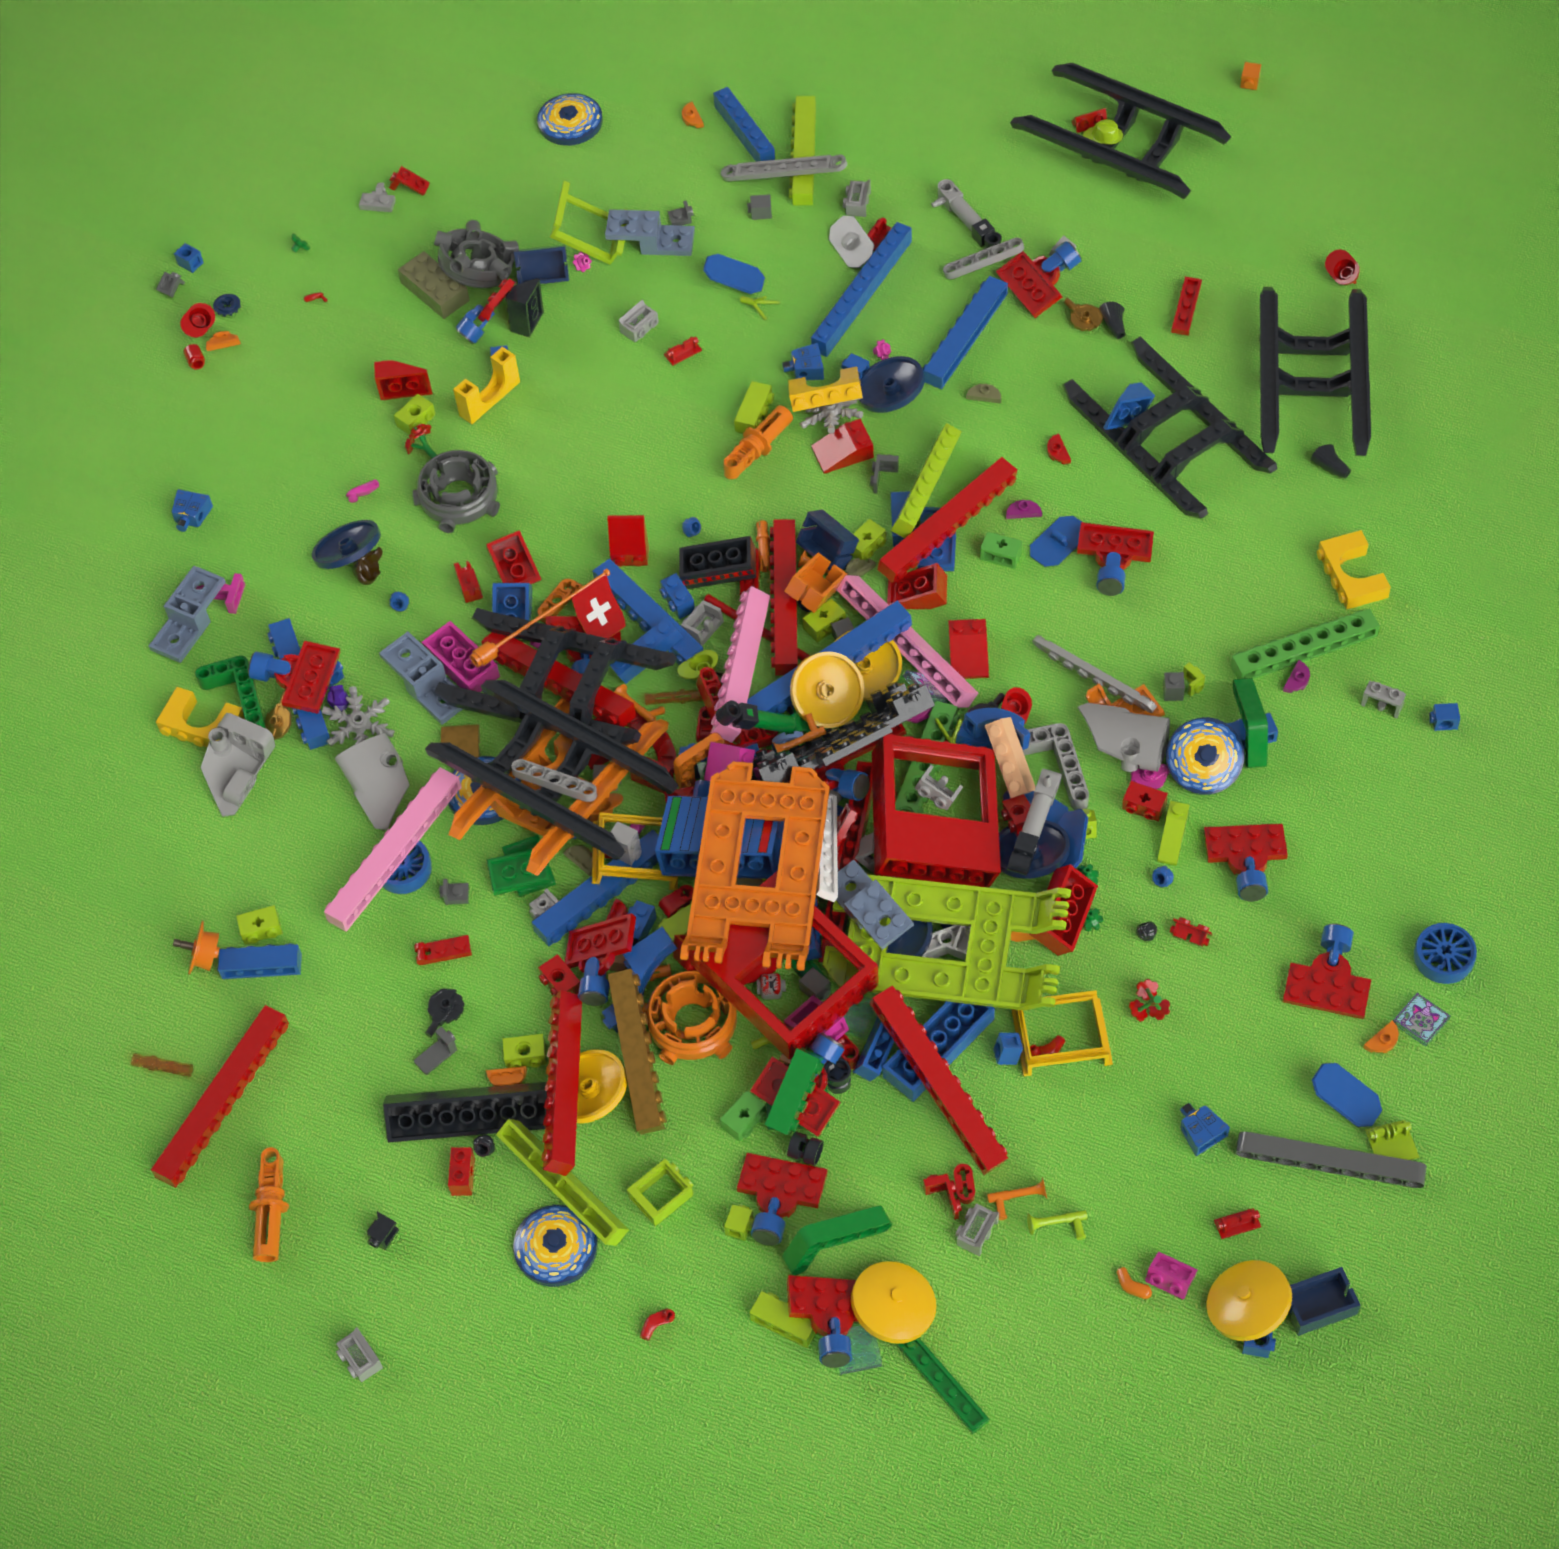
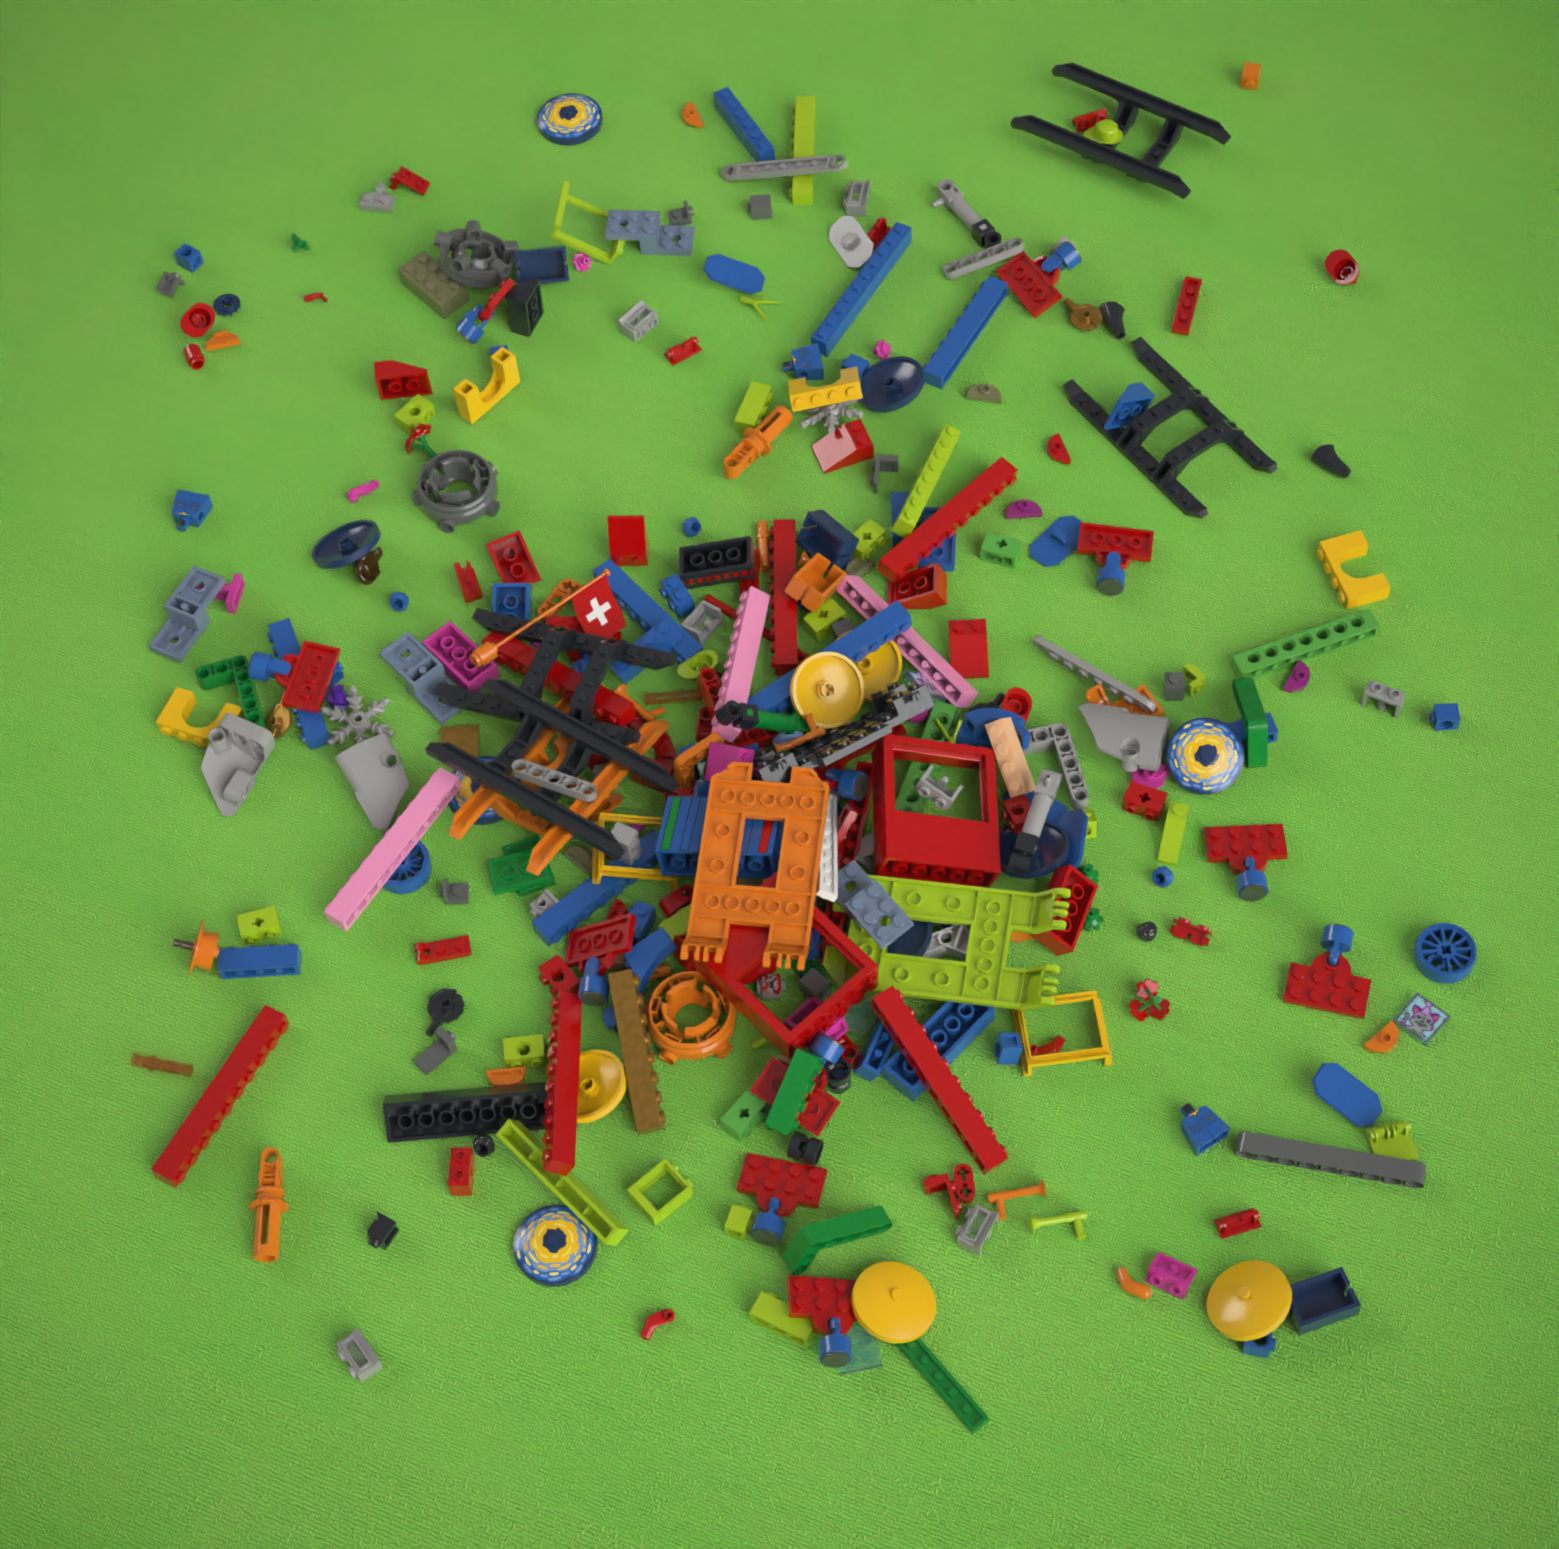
black piece [1259,287,1371,456] -> none

